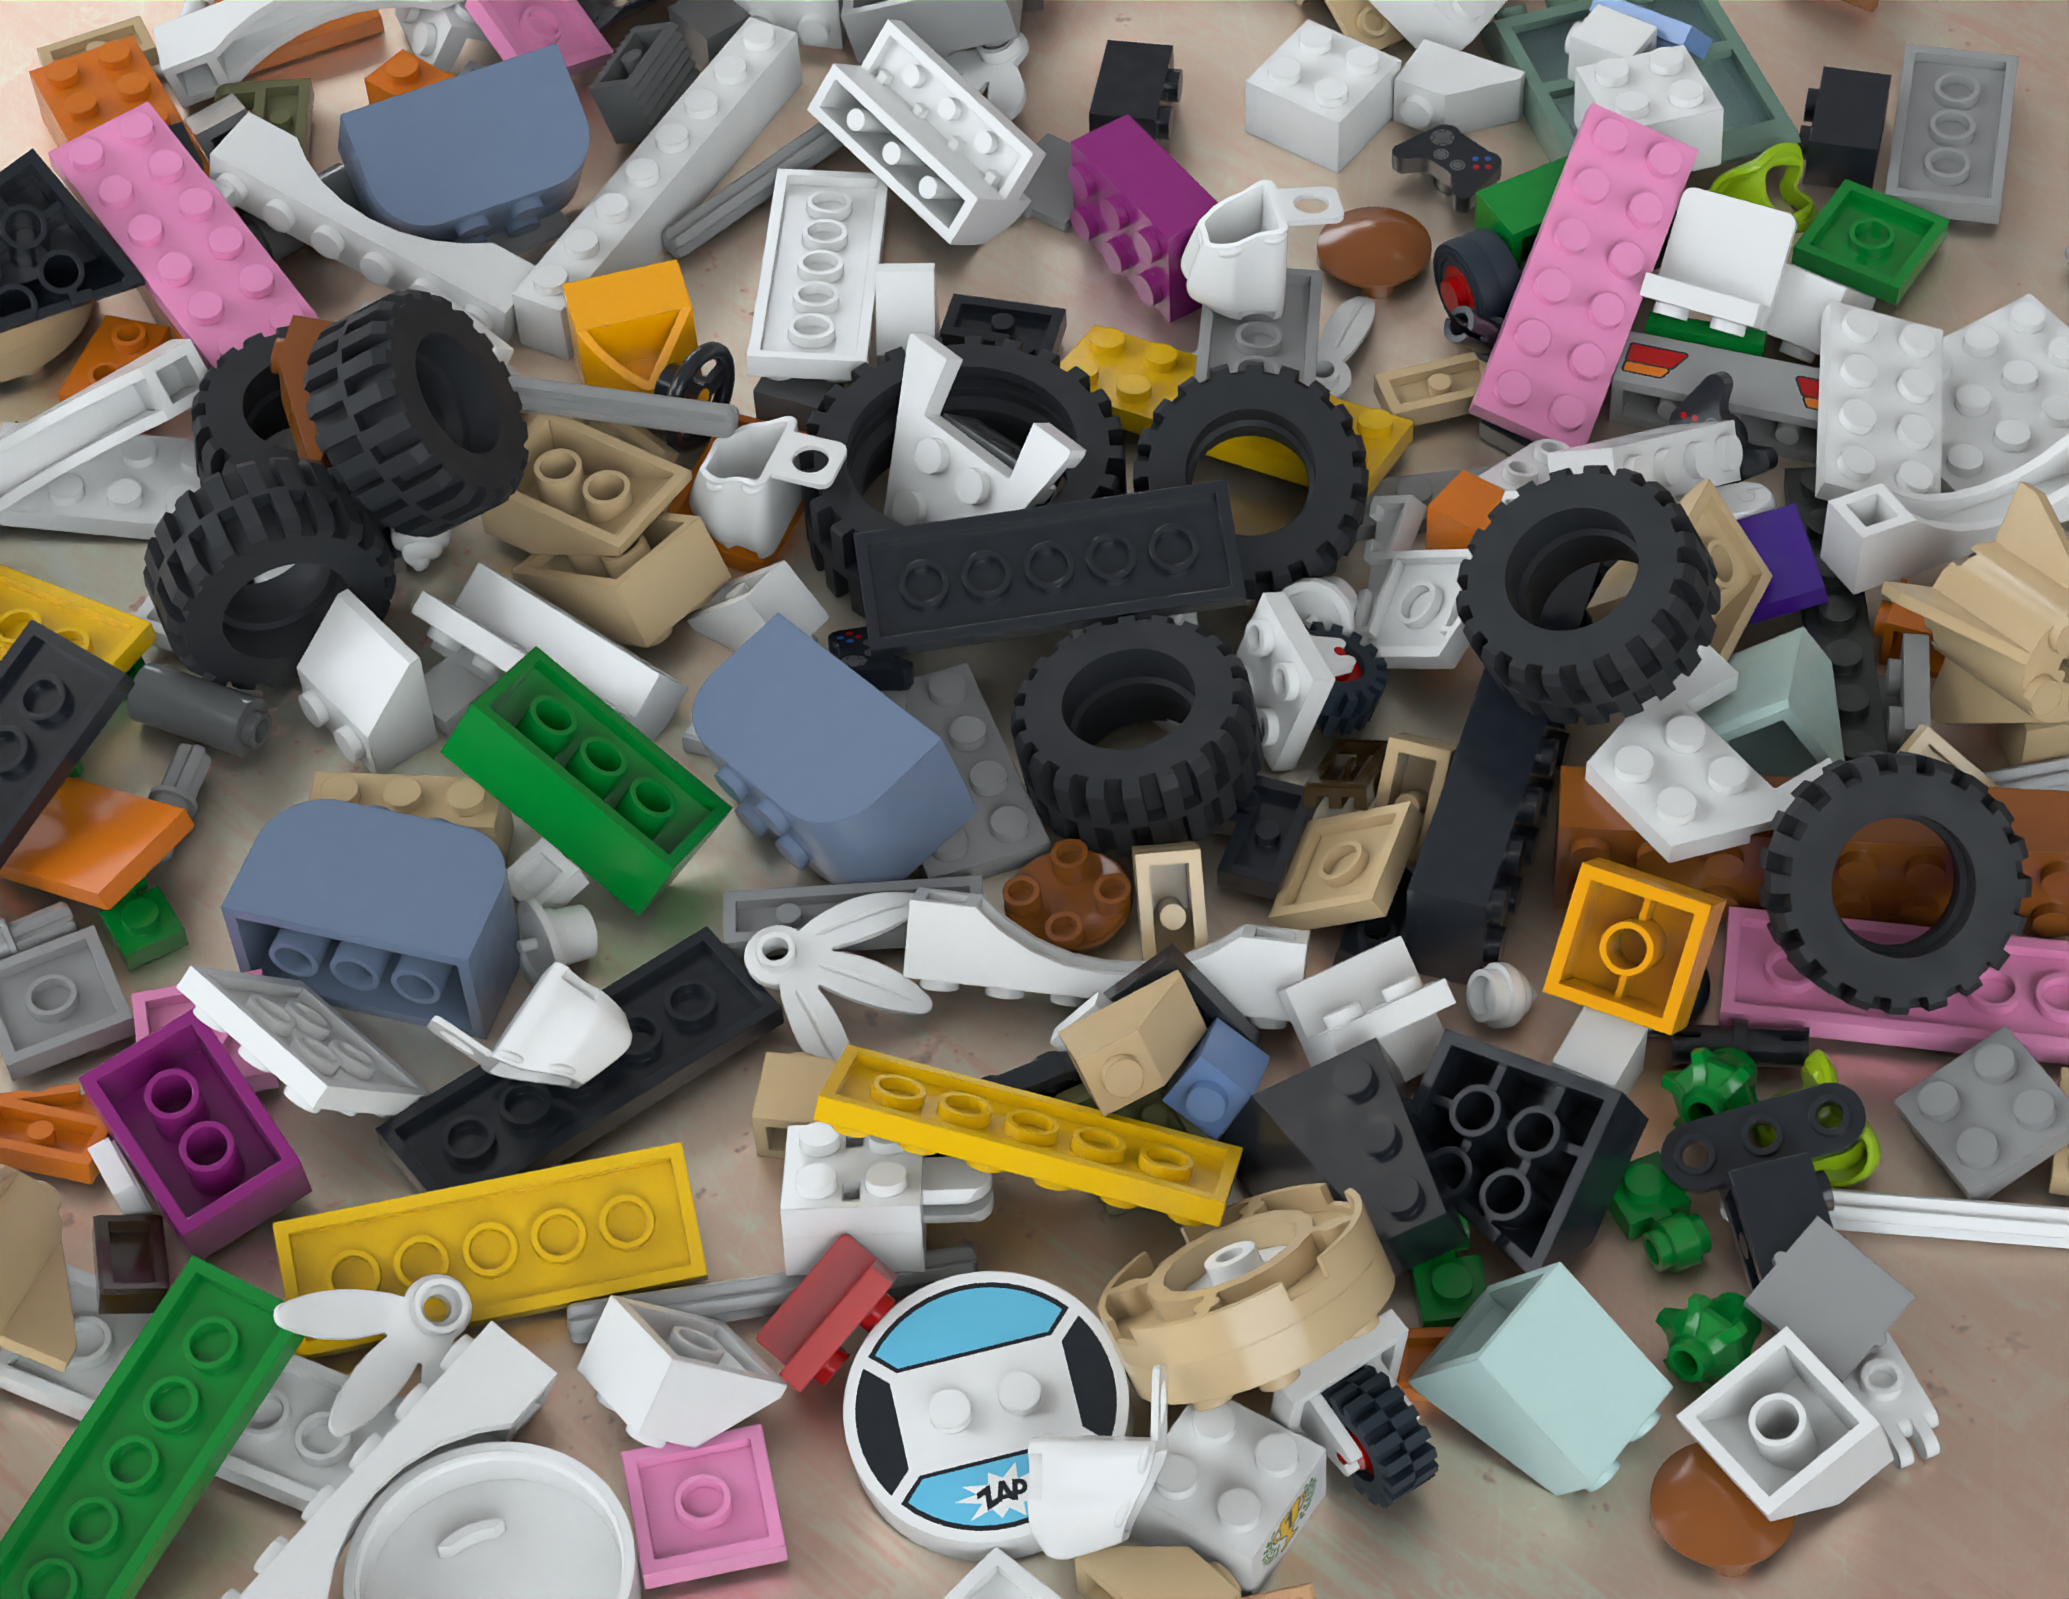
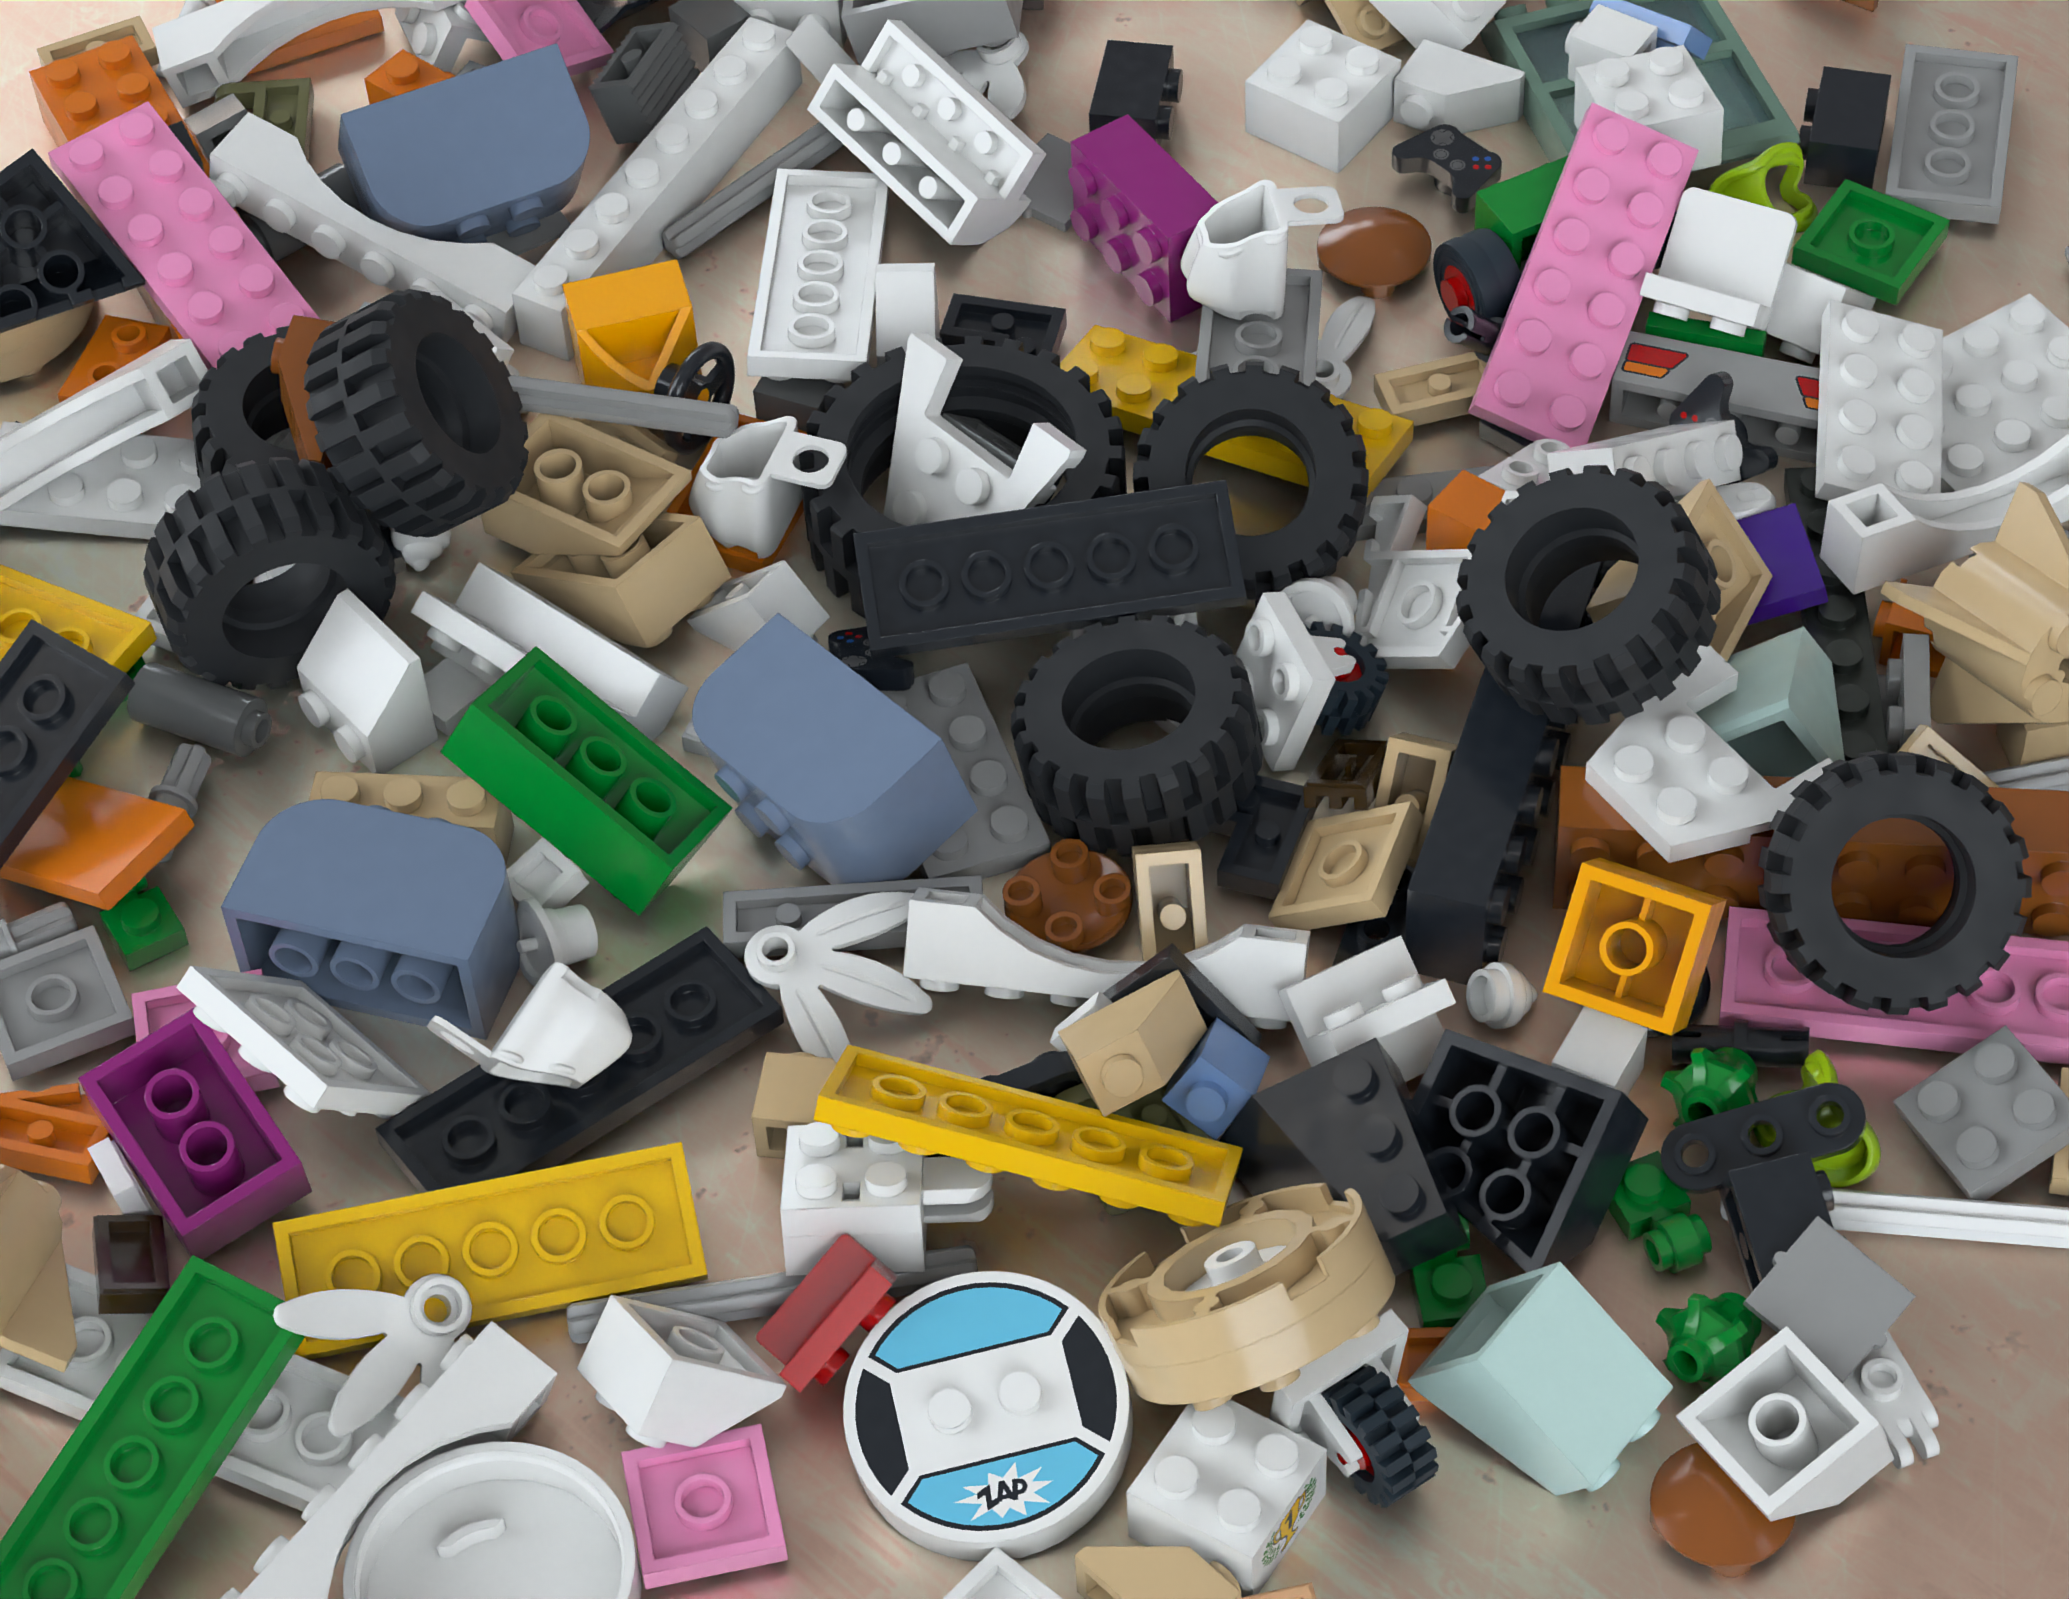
white piece [1027,1364,1169,1560] -> none
none -> white sticker [785,14,856,84]

